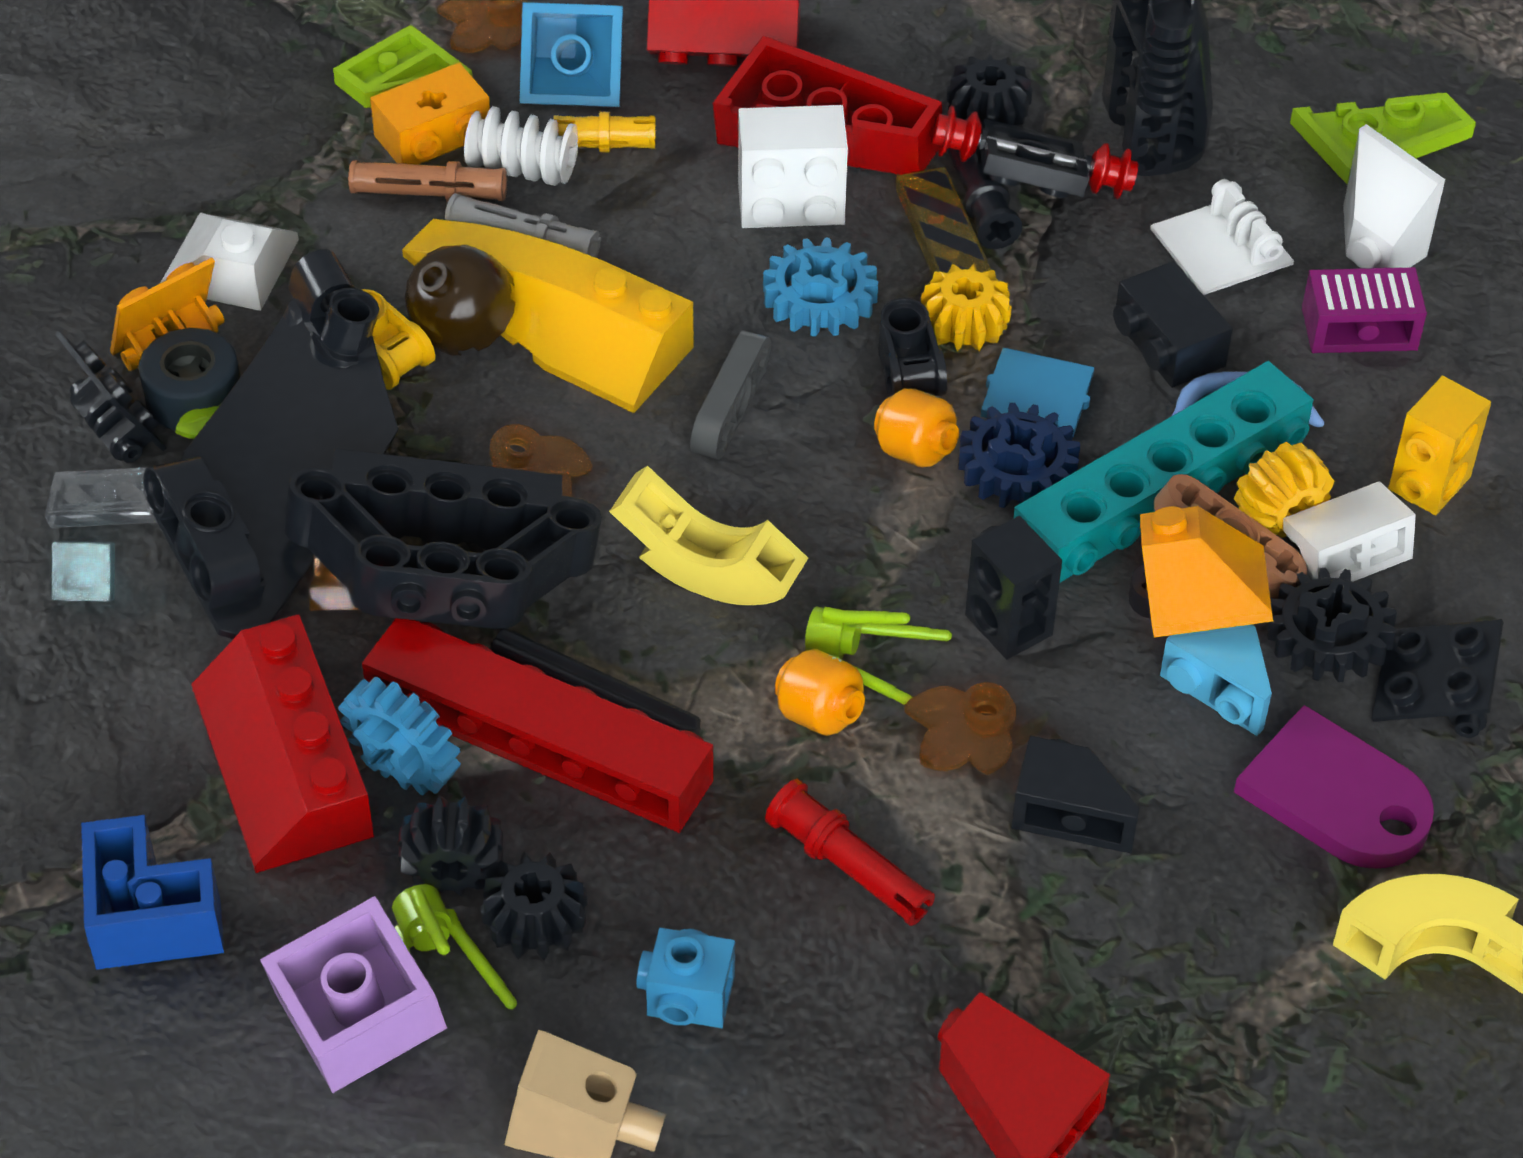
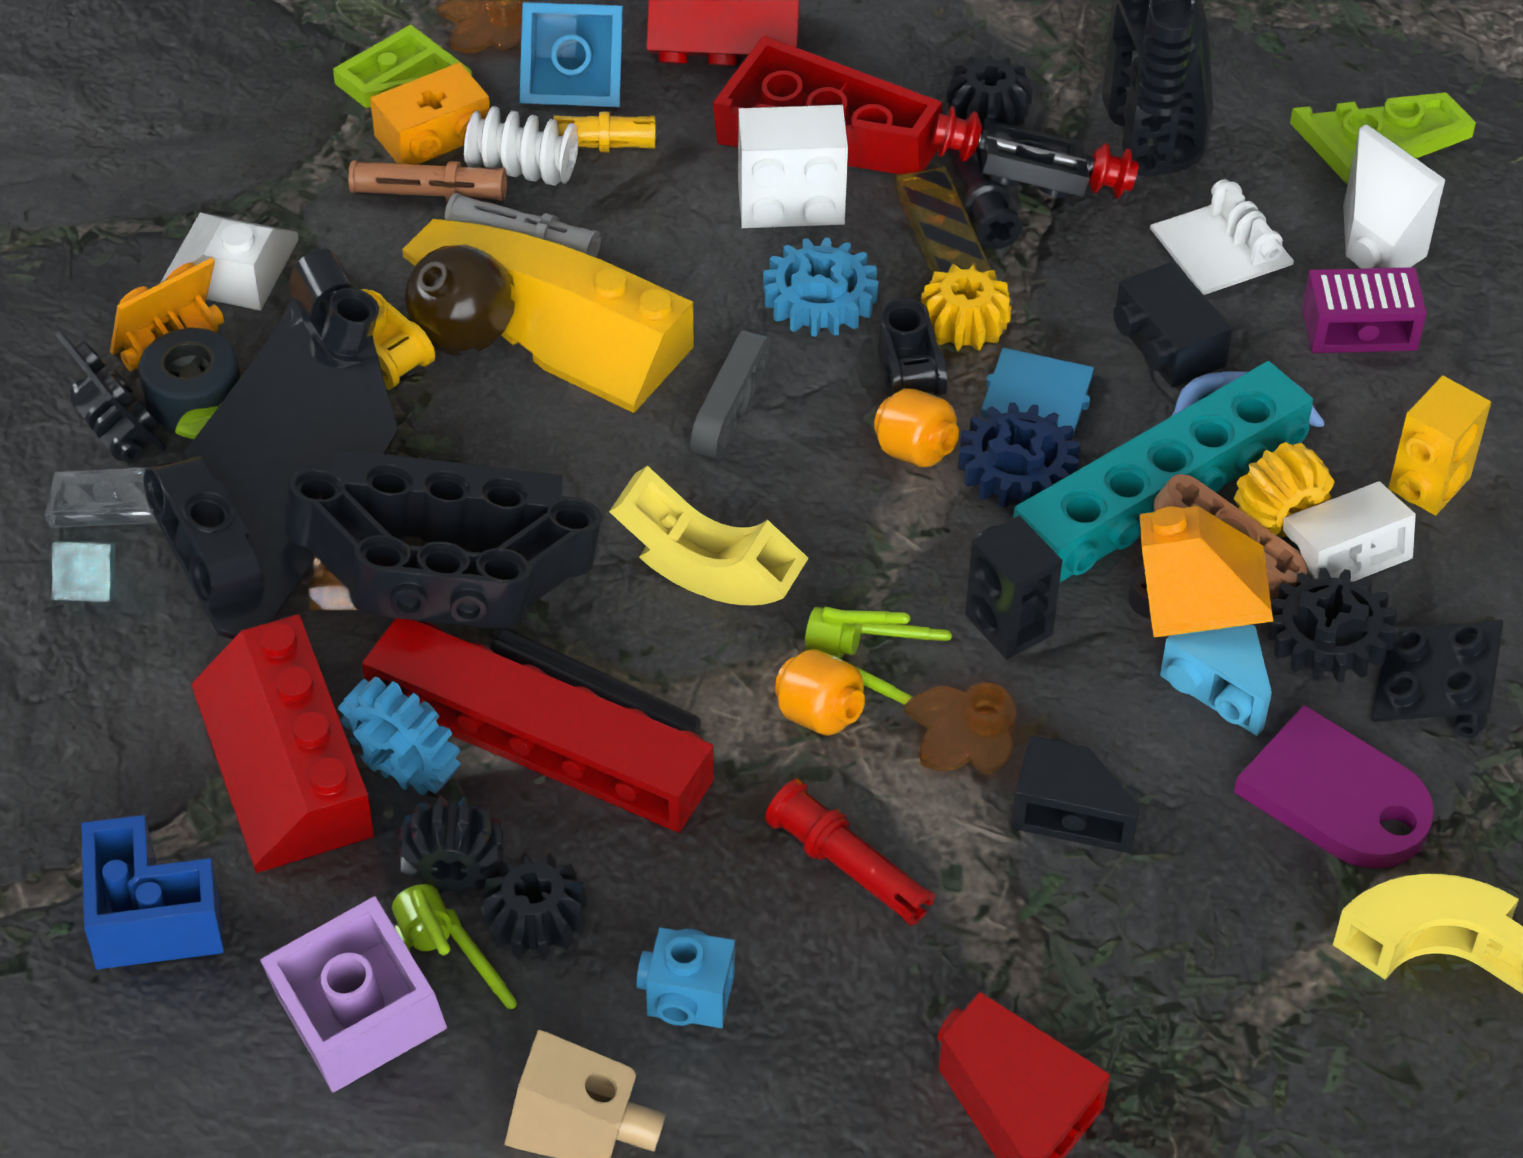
clear orange plate [489,424,592,496] -> none

